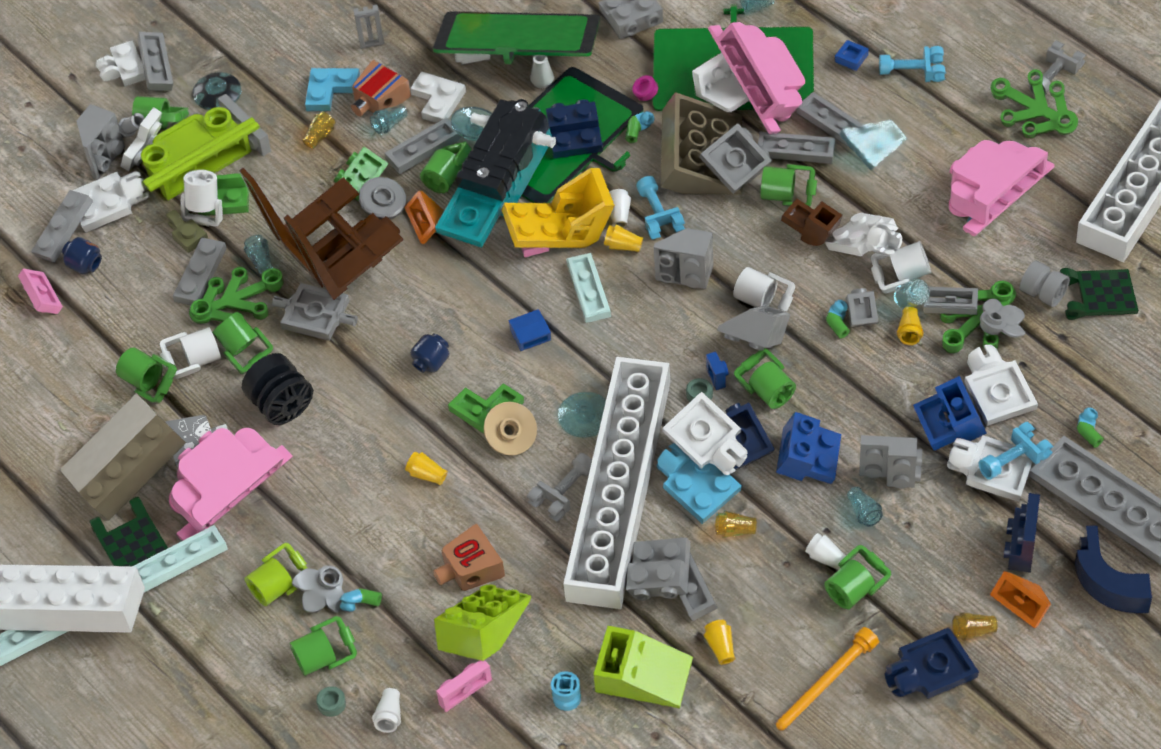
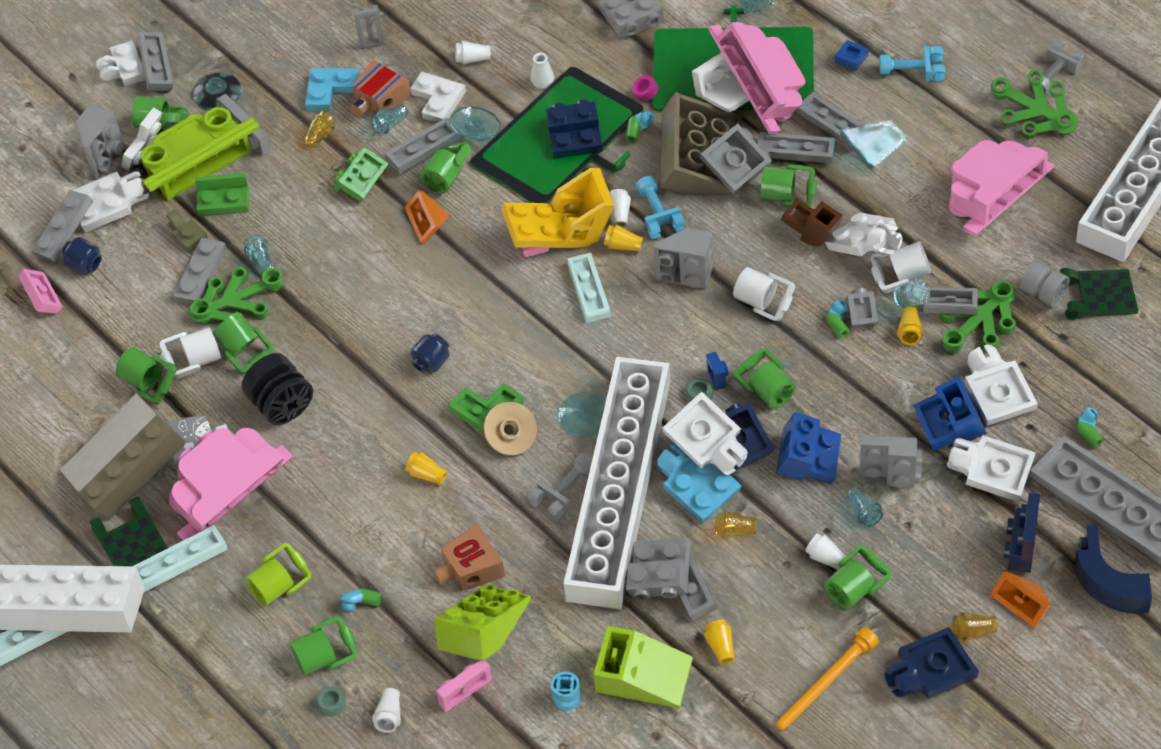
light grey axle [118,113,145,138] -> none
white piece [181,170,223,226] -> none
reddish brown piece [239,168,404,300] -> none
light grey plate [272,283,358,341] -> none
light grey plate [292,566,344,613] -> none
light grey wheel [359,177,406,220] -> none
green piece [433,11,600,65] -> none
piece [435,99,556,248] -> none
blue piece [508,309,551,351] -> none
light grey slope [717,305,790,350] -> none
medium azure bar [978,422,1054,480] -> none
light grey plate [980,299,1025,337] -> none

